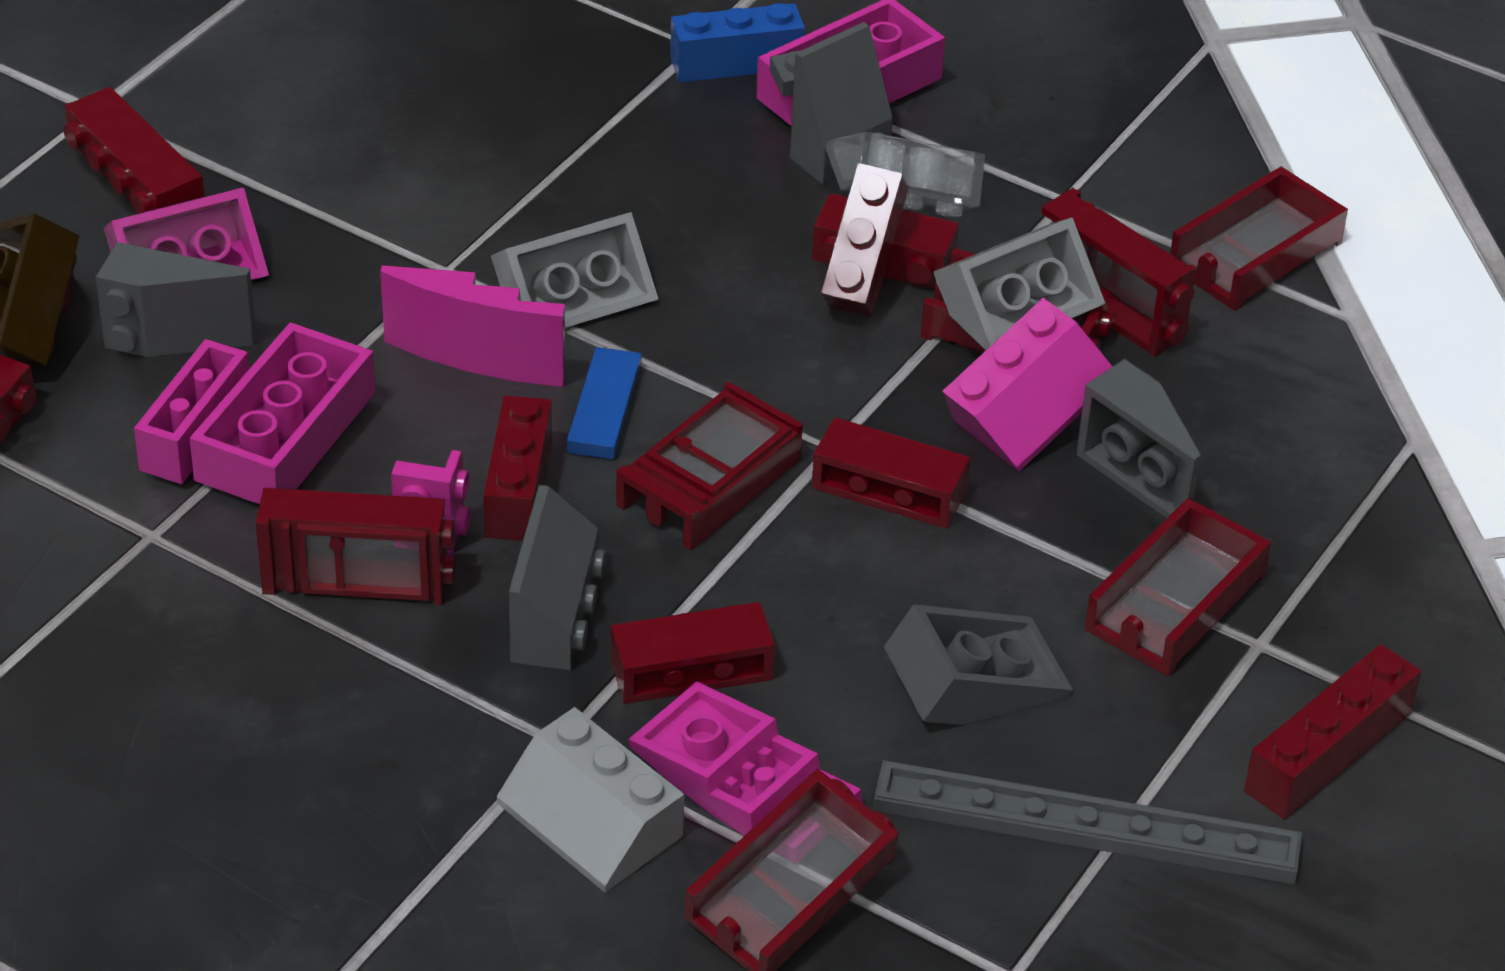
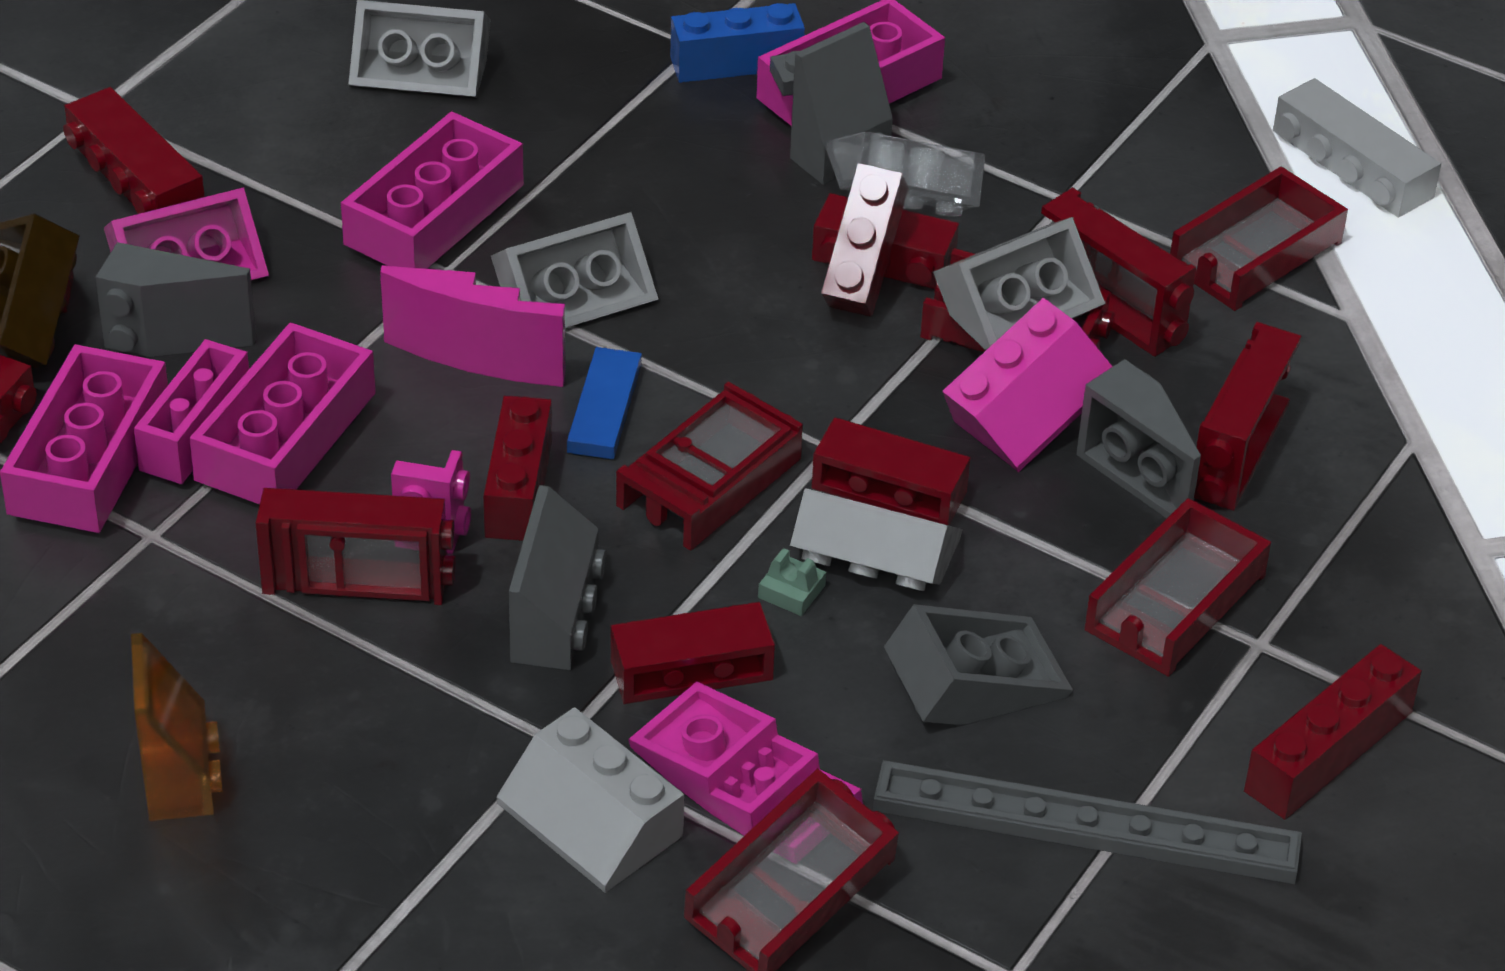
none -> dark pink brick [0,344,168,533]
none -> clear orange slope [131,633,223,821]
none -> dark pink brick [341,111,524,269]
none -> light grey slope [348,0,491,98]
none -> sand green tile [758,548,826,616]
none -> light grey slope [790,488,963,591]
none -> dark red door [1194,322,1302,511]
none -> light grey brick [1273,78,1442,218]

